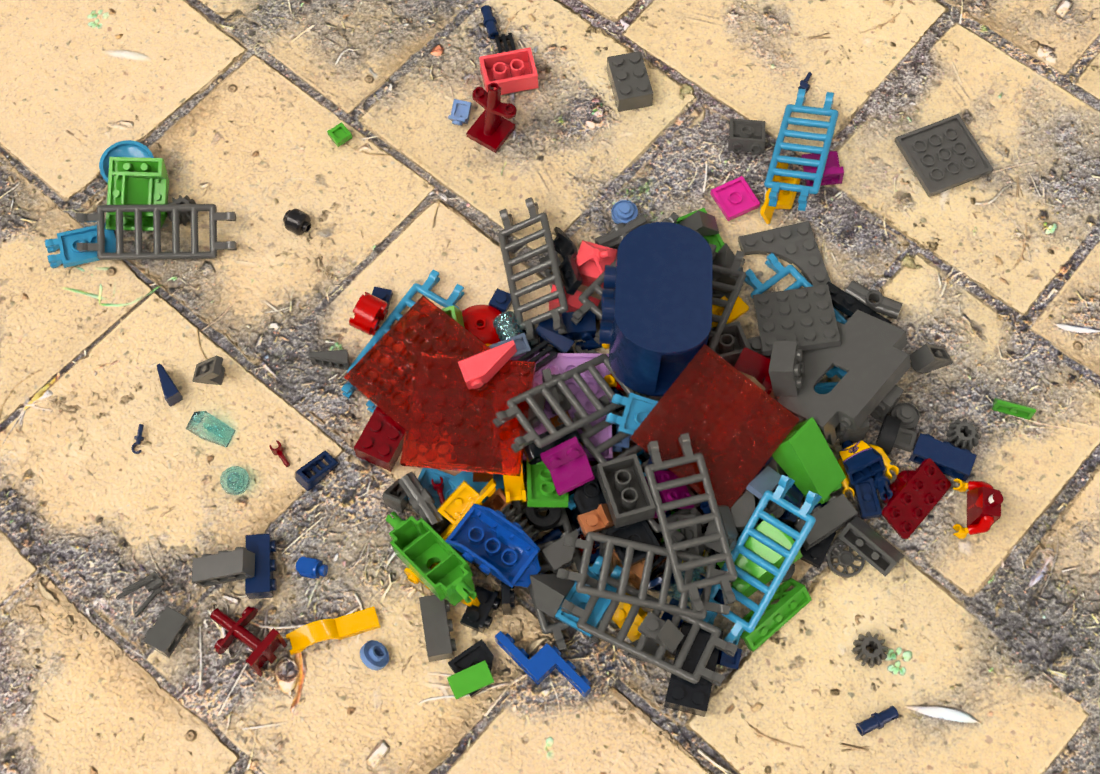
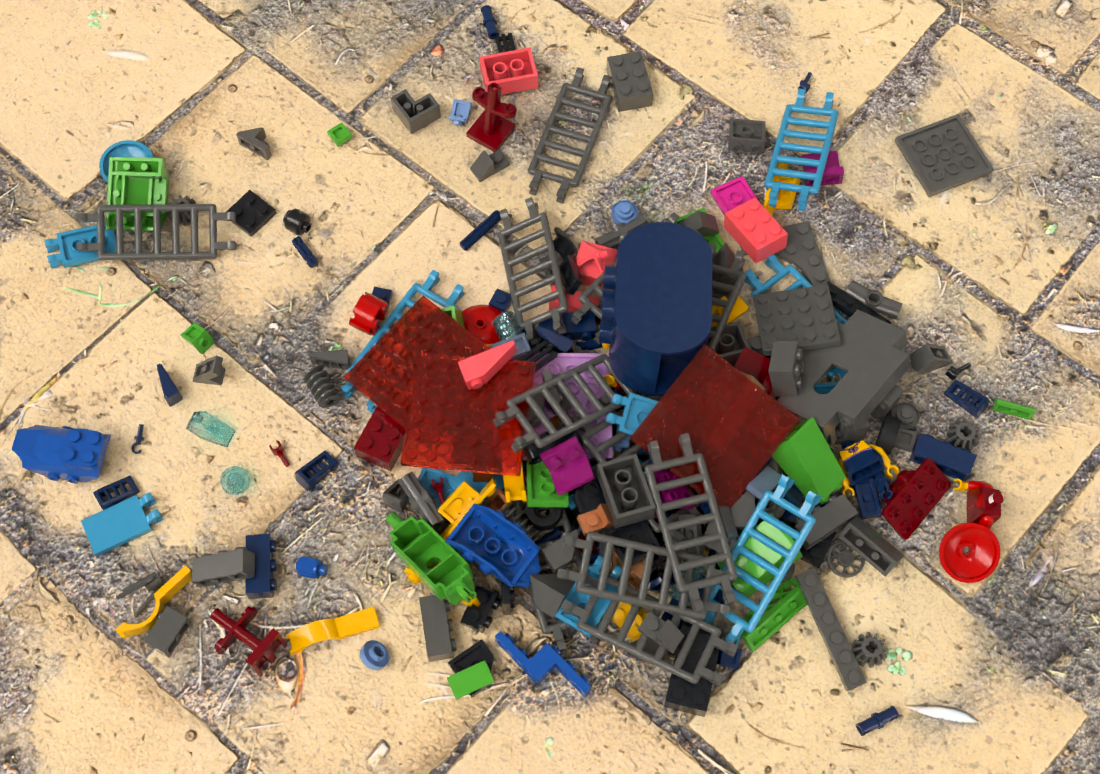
none -> blue slope [12,425,111,484]
none -> dark azure tile [81,493,163,557]
none -> dark blue slope [93,475,140,510]
none -> yellow piece [115,565,192,639]
none -> bright green bracket [181,323,215,354]
none -> black plate [226,190,277,237]
none -> dark grey slope [236,127,272,160]
none -> dark blue axle [292,236,318,268]
none -> dark grey piece [303,365,342,408]
none -> dark grey brick [390,89,441,134]
none -> dark blue axle [459,210,501,251]
none -> dark grey slope [470,149,510,182]
none -> dark grey bar [528,67,612,203]
none -> coral brick [724,198,788,263]
none -> dark grey plate [795,567,867,691]
none -> red dish [939,522,1000,583]
none -> dark blue slope [944,380,988,418]
none -> black hand [945,363,971,380]

